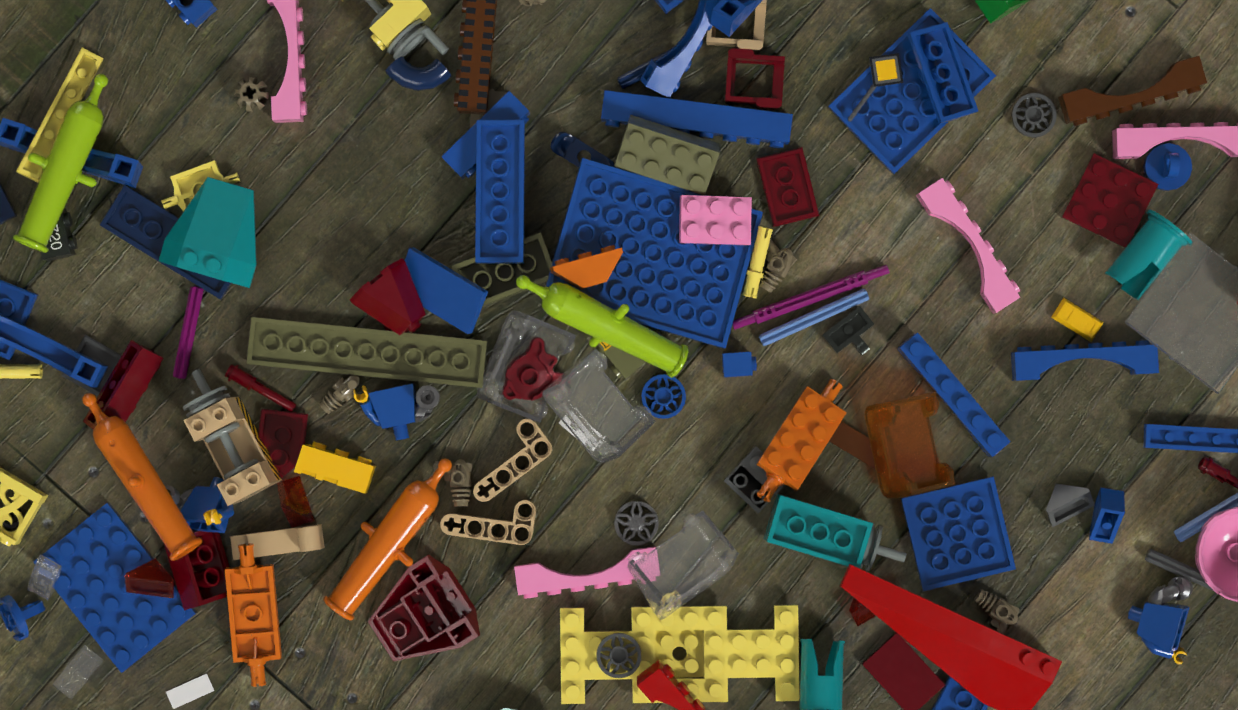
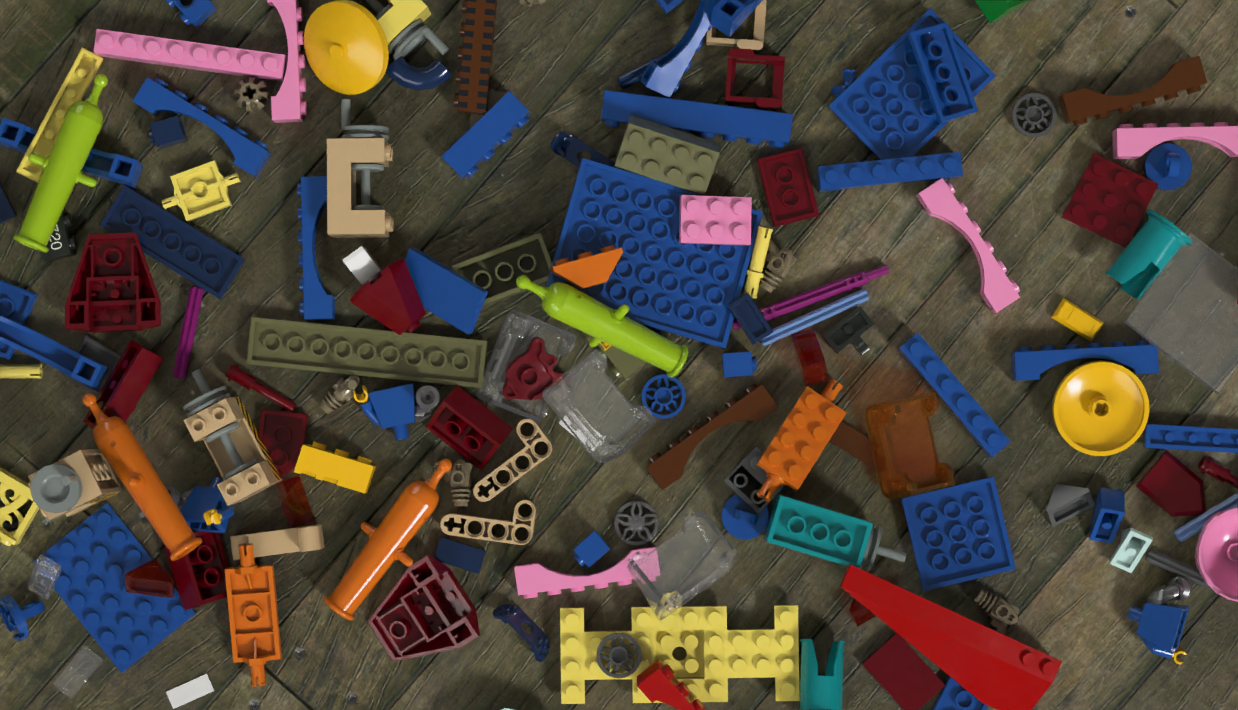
teal wedge [159,177,257,288] -> none
blue plate [475,120,525,263] -> none
piece [848,53,903,122] -> none
none -> piece [28,449,123,520]
none -> dark red wedge [65,233,161,333]
none -> bright pink brick [94,29,288,82]
none -> blue arch [133,77,271,178]
none -> dark blue brick [148,116,188,149]
none -> blue arch [297,176,335,320]
none -> yellow dish [304,0,389,95]
none -> tan piece [327,99,394,238]
none -> white slope [342,246,382,285]
none -> dark red slope [425,385,513,471]
none -> dark blue tile [434,537,486,574]
none -> dark blue piece [493,604,550,662]
none -> blue brick [573,530,610,567]
none -> reddish brown arch [646,383,779,490]
none -> blue tile [721,494,769,540]
none -> dark blue tile [727,292,773,345]
none -> clear red slope [791,329,828,386]
none -> blue arch [816,152,963,192]
none -> blue piece [831,69,856,98]
none -> yellow dish [1052,361,1149,456]
none -> light aqua slope [1110,528,1153,573]
none -> dark red tile [1136,450,1206,517]

